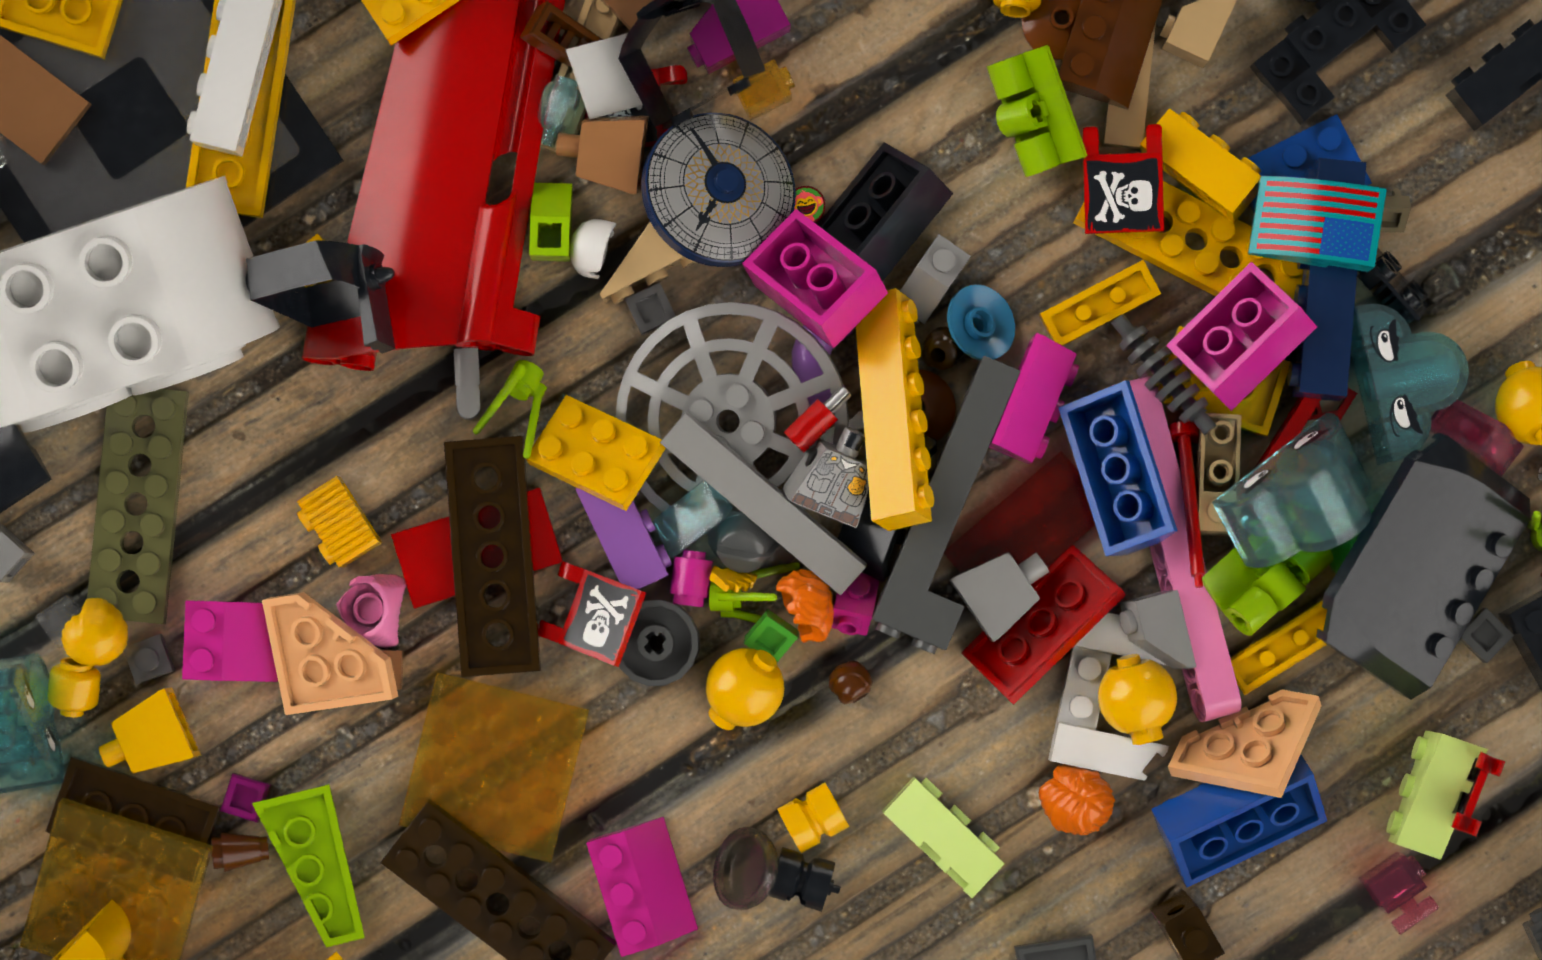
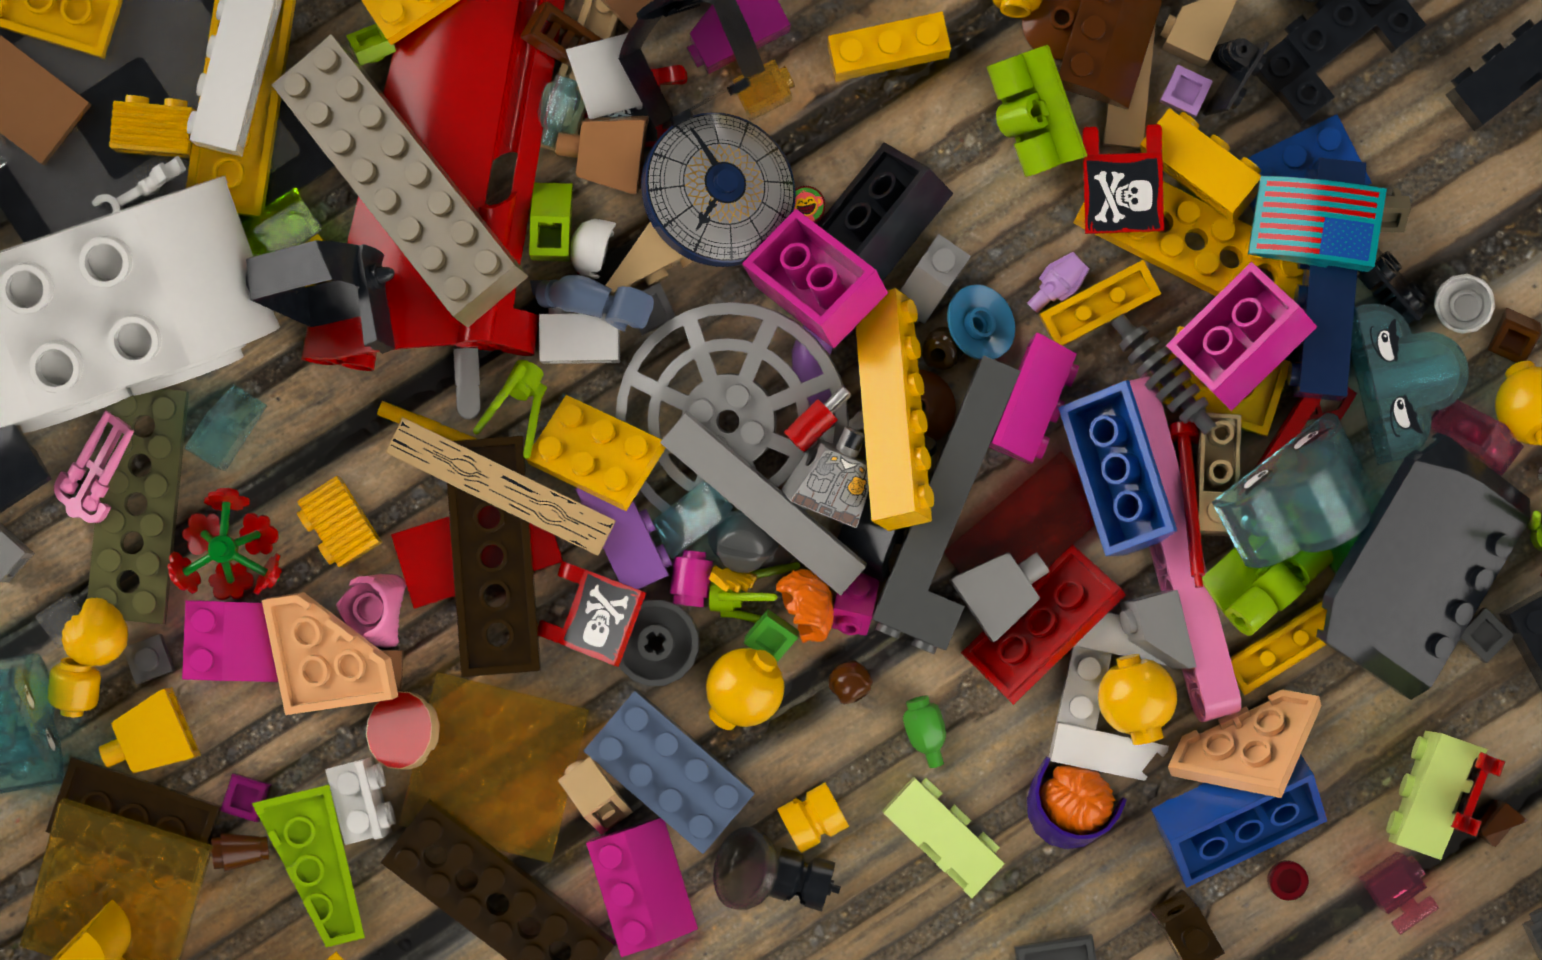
none -> bright pink piece [54,411,134,523]
none -> white piece [92,156,187,213]
none -> yellow brick [109,95,196,159]
none -> red plant [167,488,282,600]
none -> clear light blue slope [185,384,267,471]
none -> clear neon green brick [241,187,322,257]
none -> dark tan brick [271,34,529,327]
none -> white bracket [325,757,396,845]
none -> lime plate [346,24,396,66]
none -> tile [366,691,440,770]
none -> yellow piece [377,401,477,441]
none -> tan tile [385,417,616,556]
none -> sand blue piece [530,275,654,332]
none -> white brick [539,307,620,364]
none -> tan slope [558,757,633,835]
none -> sand blue brick [583,690,755,854]
none -> yellow brick [827,11,951,82]
none -> bright green plant [903,695,946,768]
none -> lavender piece [1027,252,1090,313]
none -> dark purple piece [1027,756,1127,849]
none -> lavender tile [1159,65,1213,119]
none -> black hinge [1203,38,1270,116]
none -> dark red tile [1267,860,1309,901]
none -> white hair [1434,274,1495,334]
none -> reddish brown slope [1477,800,1528,847]
none -> reddish brown slope [1488,308,1542,363]

